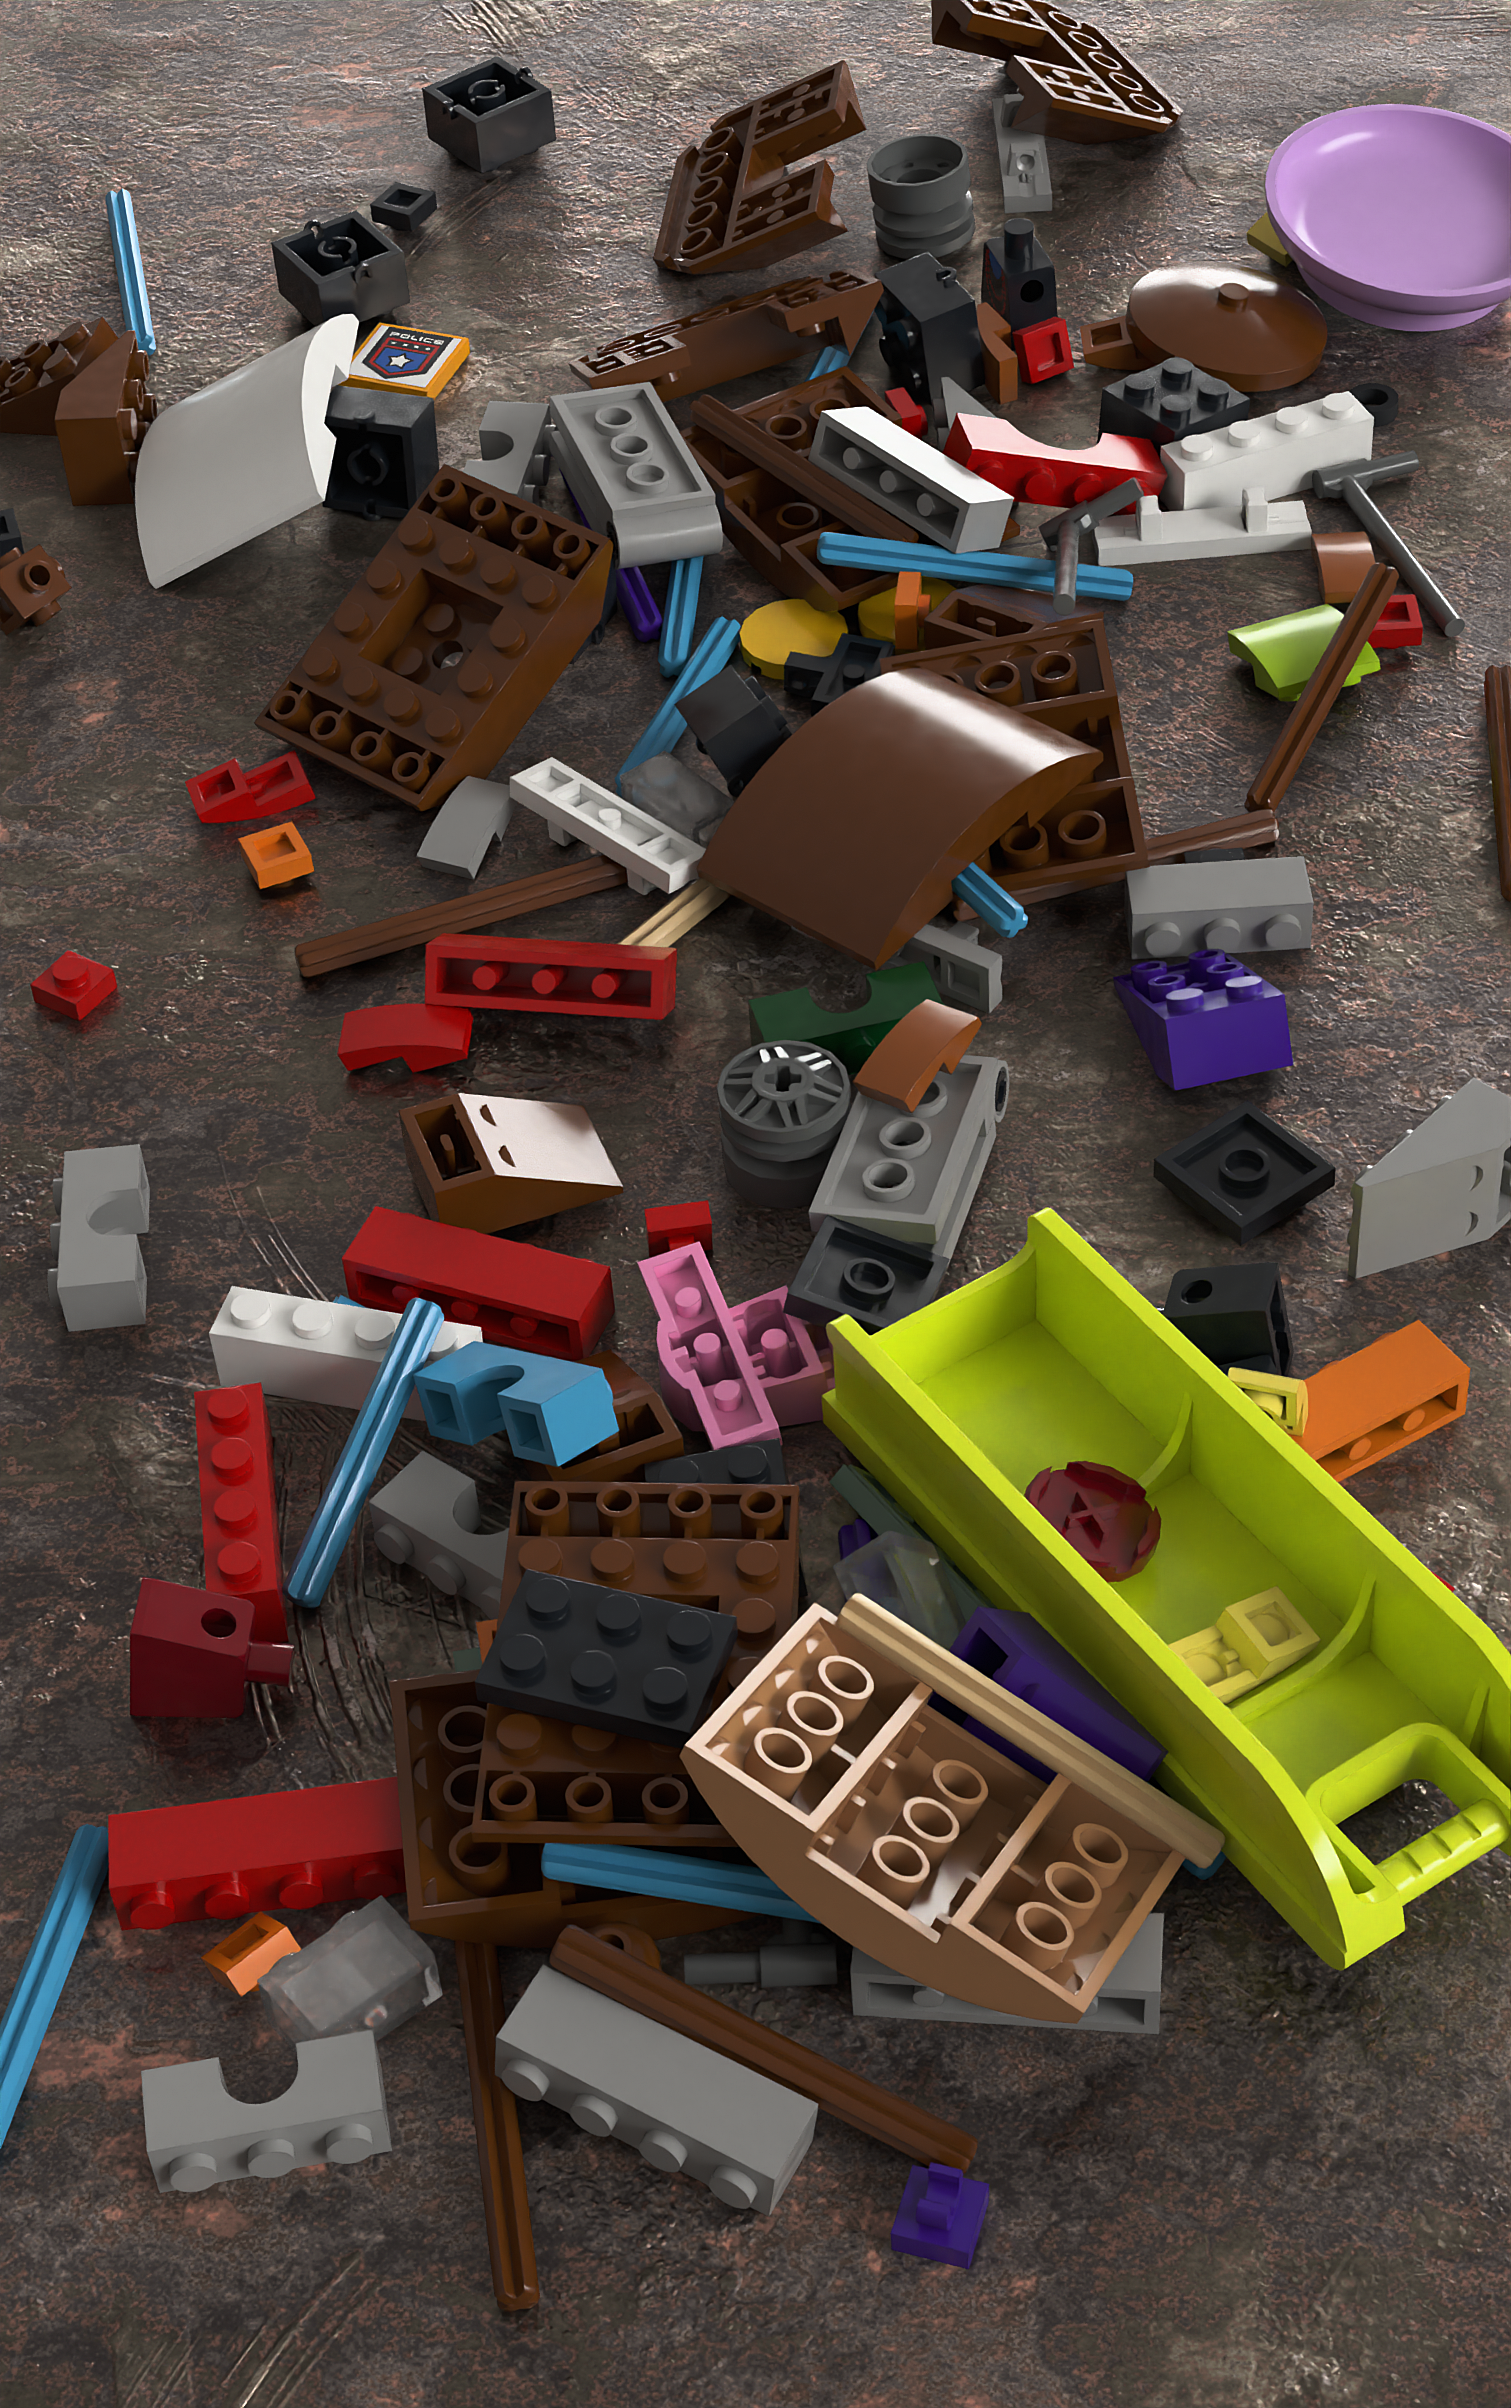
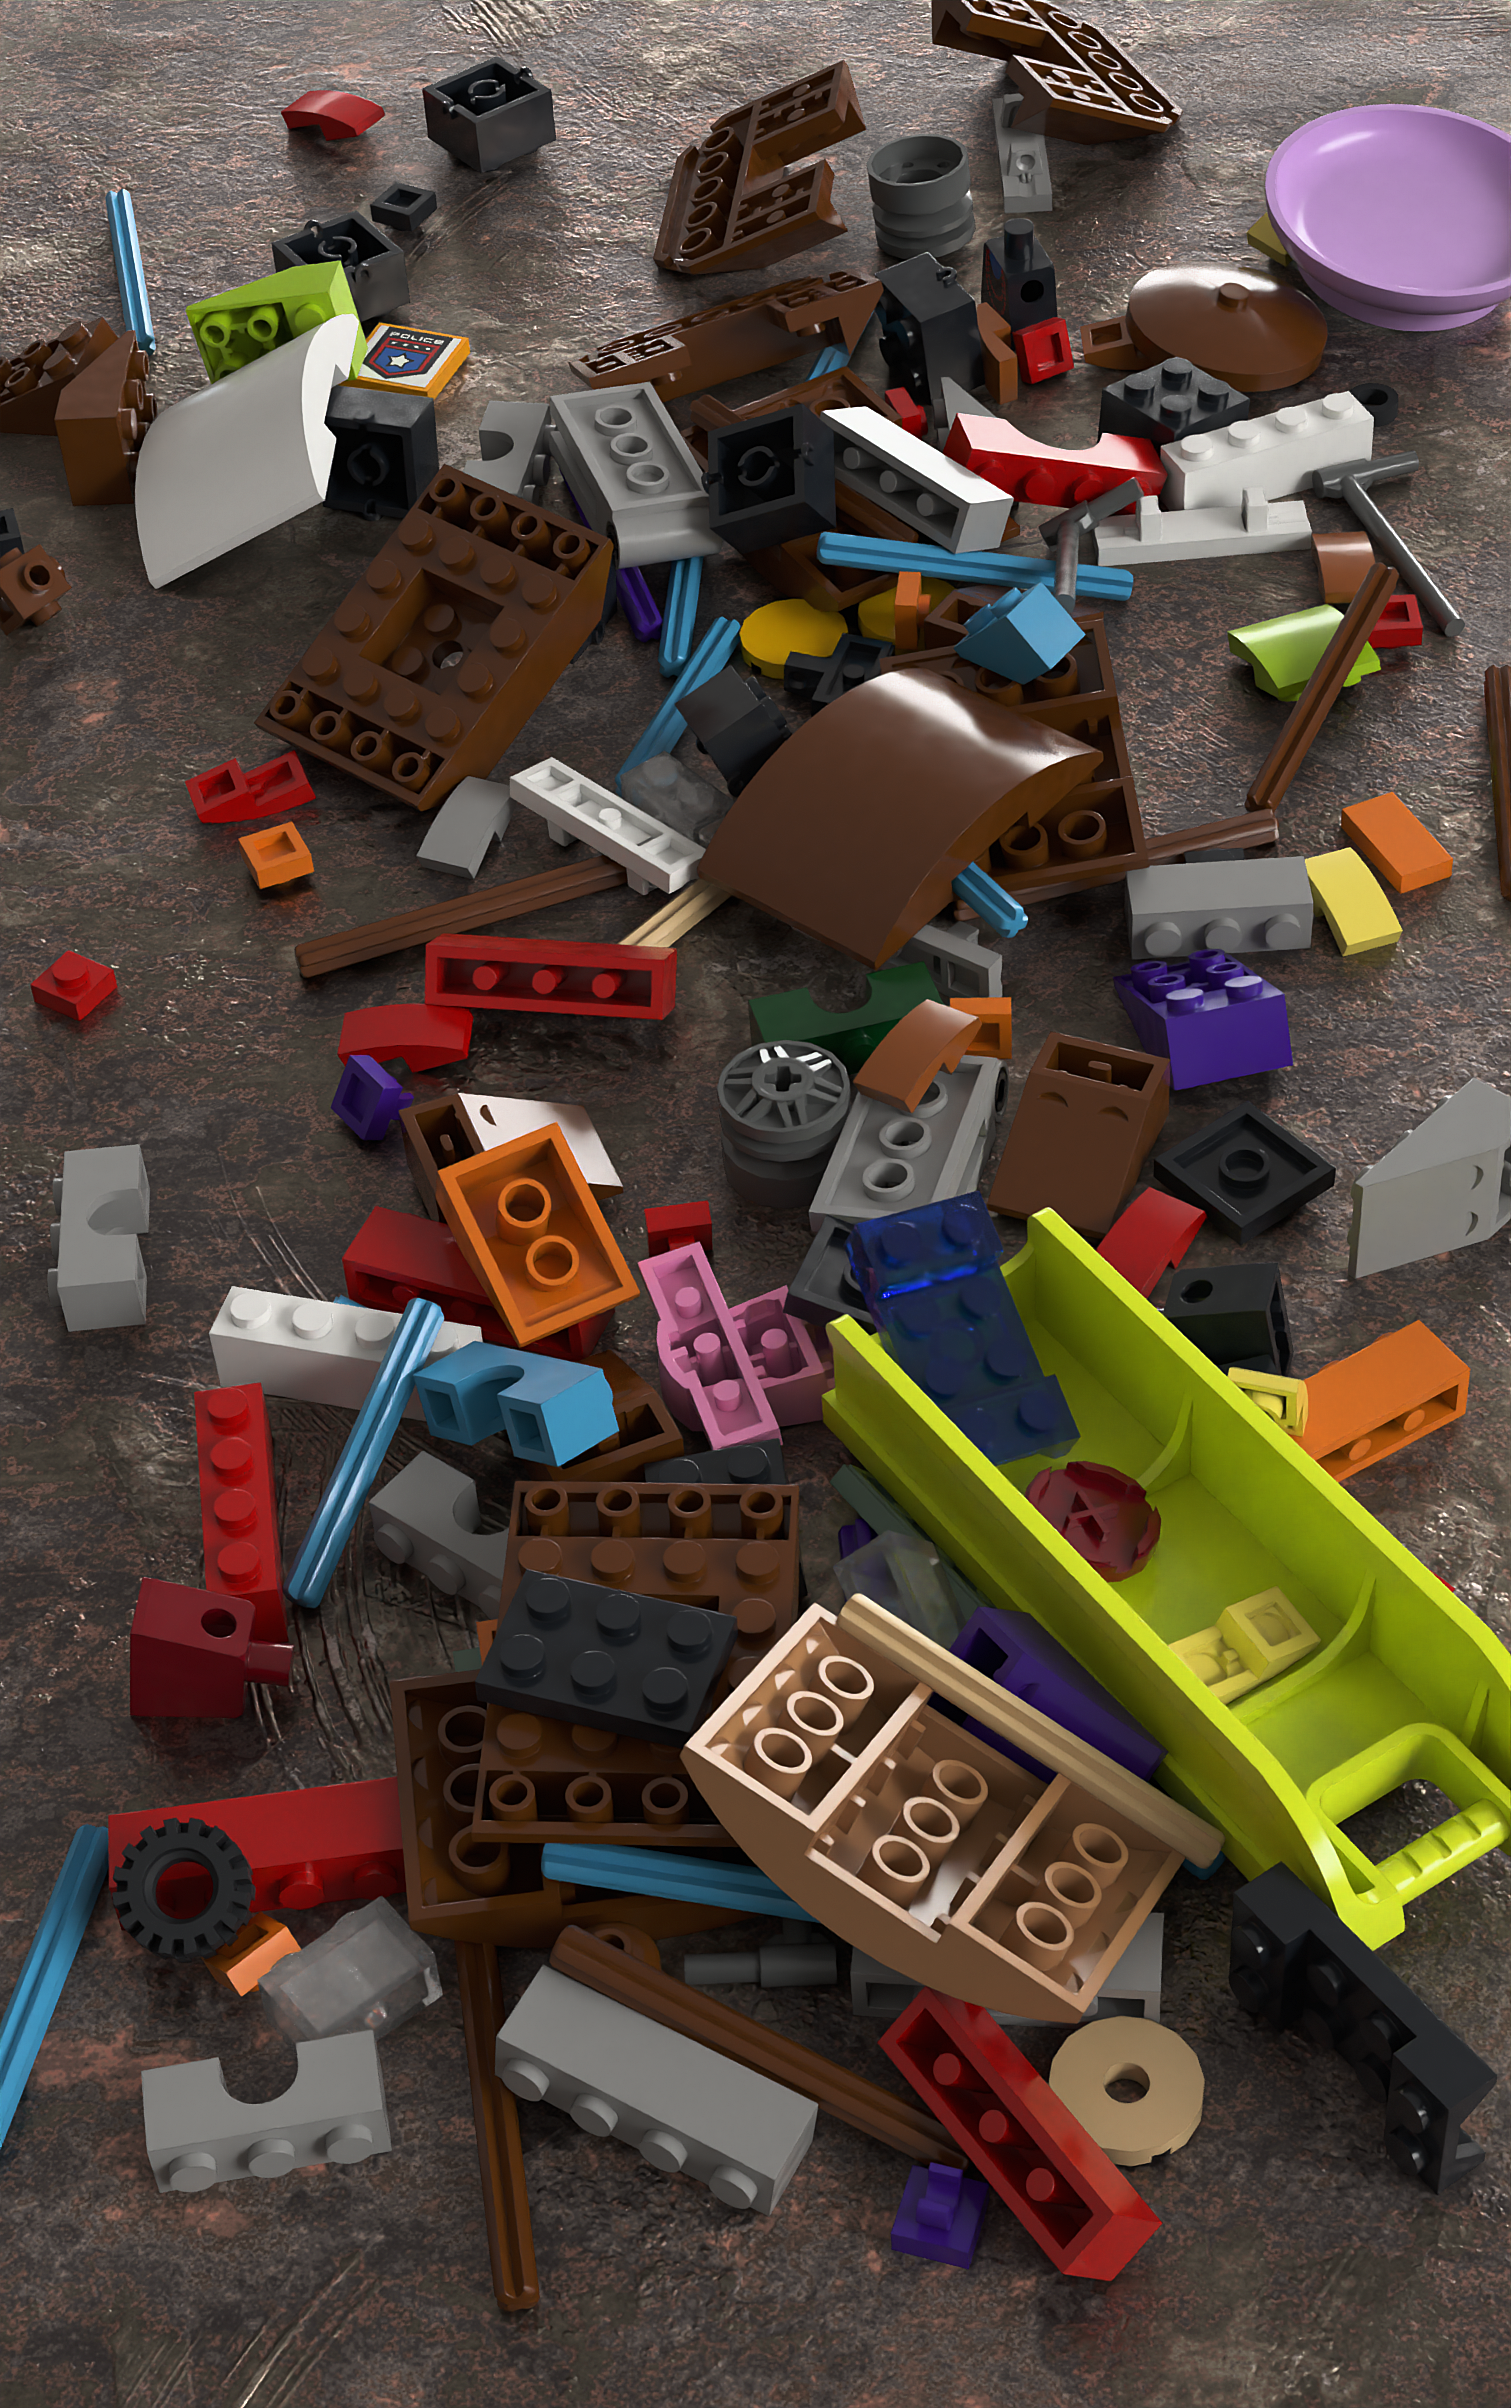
none -> black tyre [112,1818,256,1963]
none -> lime slope [185,260,368,384]
none -> red slope [281,90,385,141]
none -> dark purple tile [330,1055,414,1141]
none -> orange slope [435,1122,641,1348]
none -> black brick [701,404,836,554]
none -> clear blue piece [843,1190,1081,1467]
none -> red brick [877,1986,1162,2281]
none -> orange plate [950,997,1012,1059]
none -> dark azure slope [953,582,1086,685]
none -> reddish brown slope [987,1031,1170,1240]
none -> tan tile [1048,2016,1205,2166]
none -> red slope [1095,1187,1207,1299]
none -> black piece [1228,1861,1497,2195]
none -> light yellow slope [1305,847,1403,957]
none -> orange tile [1341,792,1453,894]

